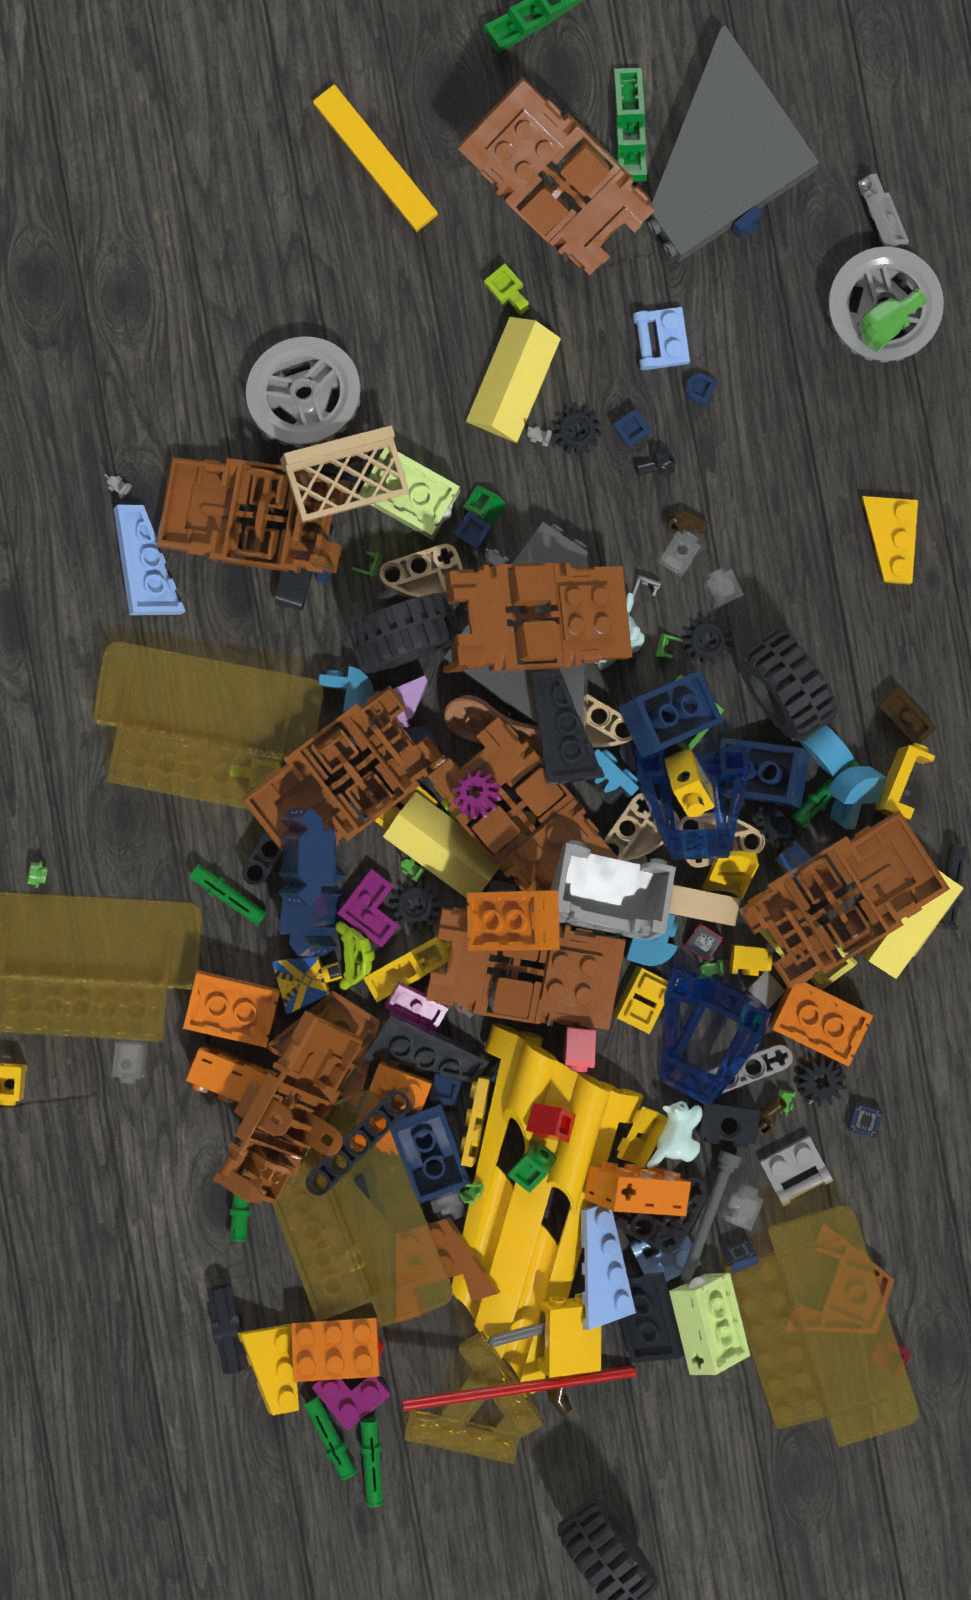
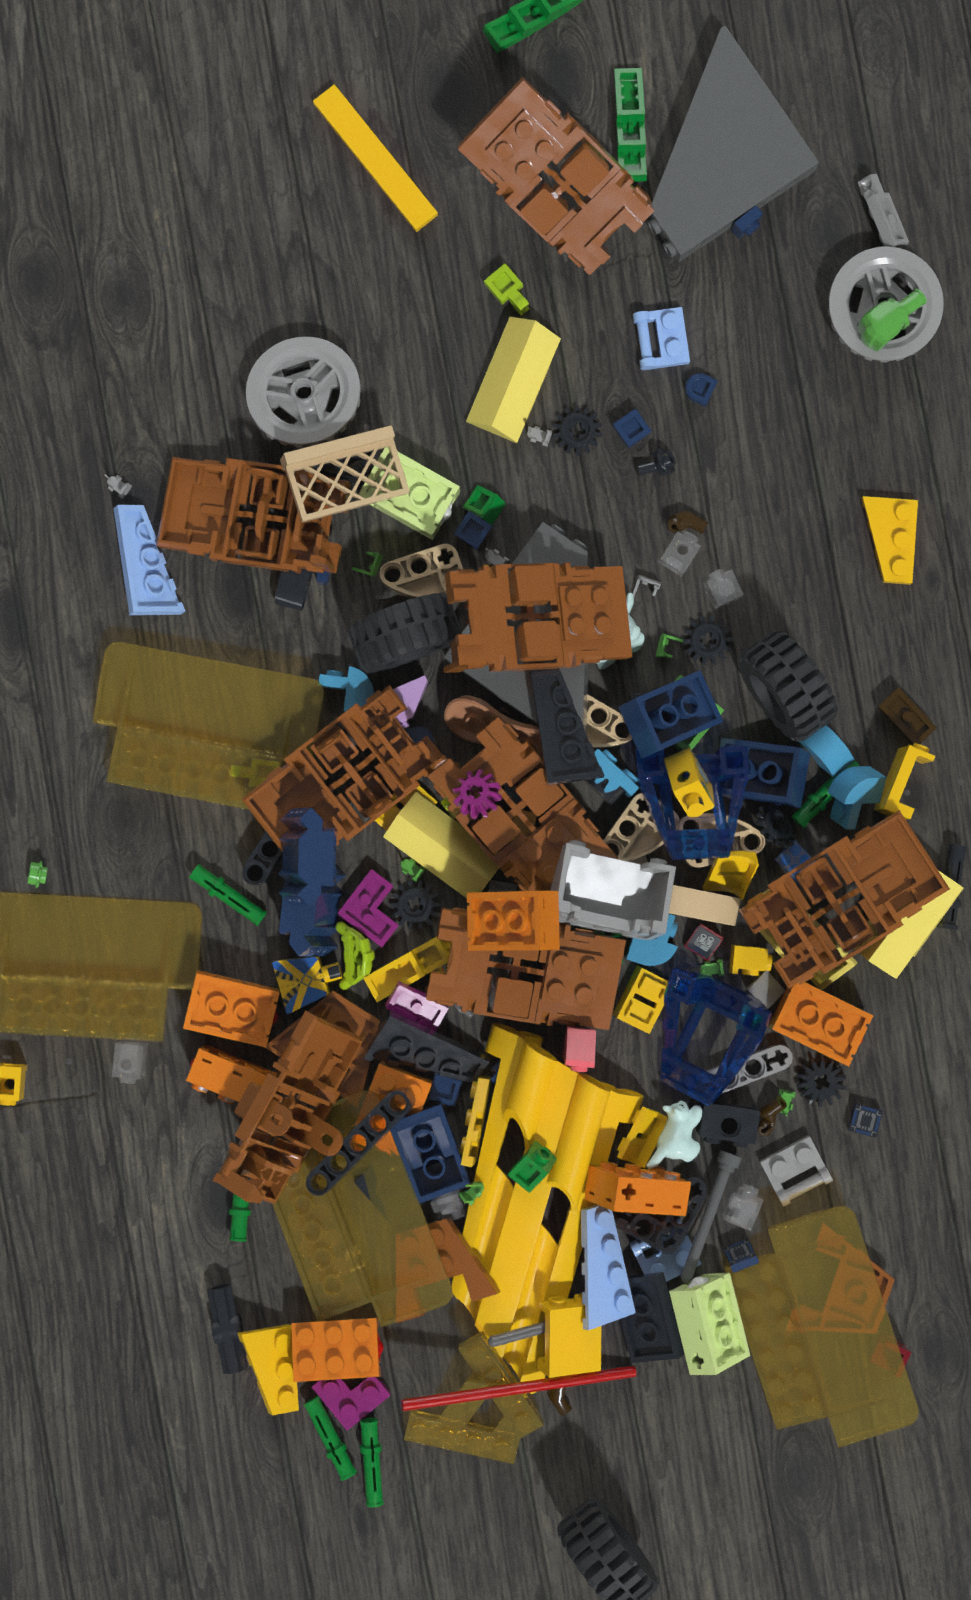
red panel [526,1103,576,1143] -> none

